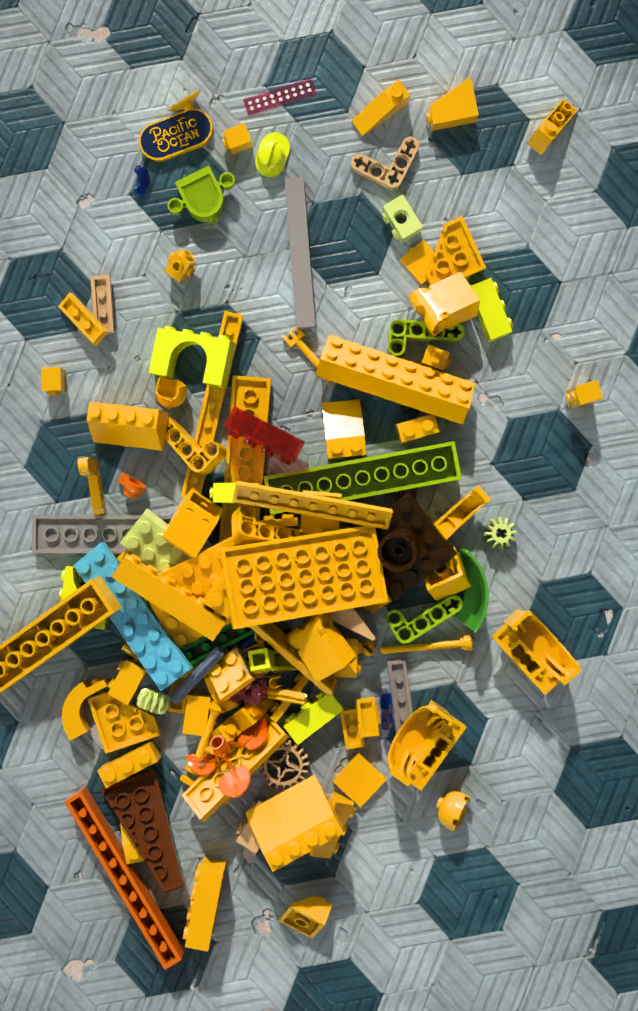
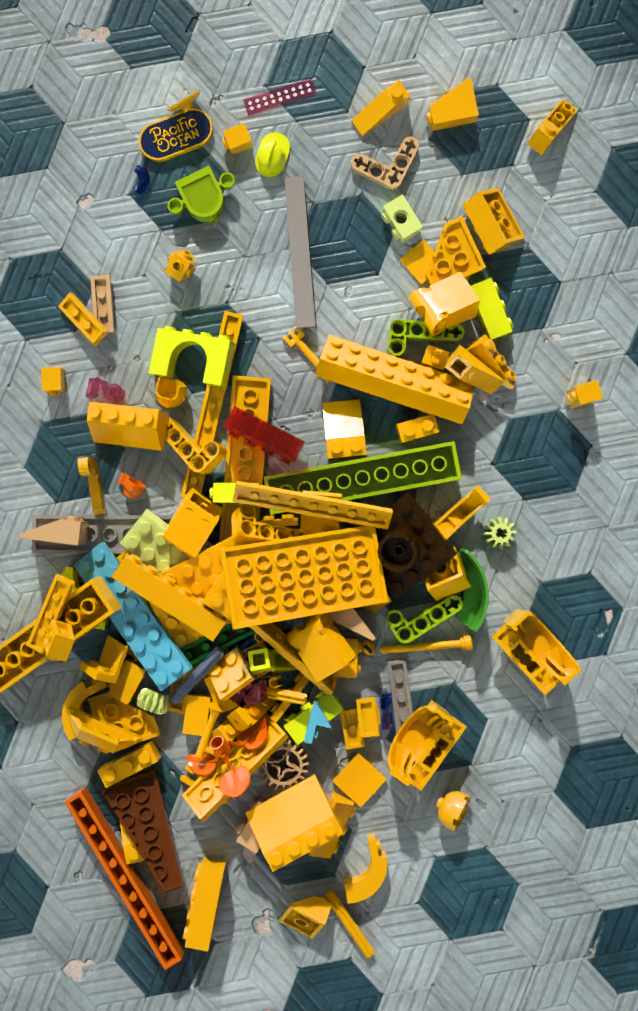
none -> tan slope [19,516,89,545]
none -> yellow tile [26,574,75,654]
none -> yellow brick [43,619,75,662]
none -> yellow wedge [67,706,141,754]
none -> yellow bracket [79,636,128,684]
none -> clear pink leg [85,377,125,403]
none -> yellow tile [226,706,252,732]
none -> medium azure slope [304,701,332,744]
none -> yellow axle [325,890,374,958]
none -> yellow arch [344,834,387,904]
none -> yellow slope [445,345,505,395]
none -> yellow slope [462,188,525,255]
none -> yellow slope [465,334,517,390]

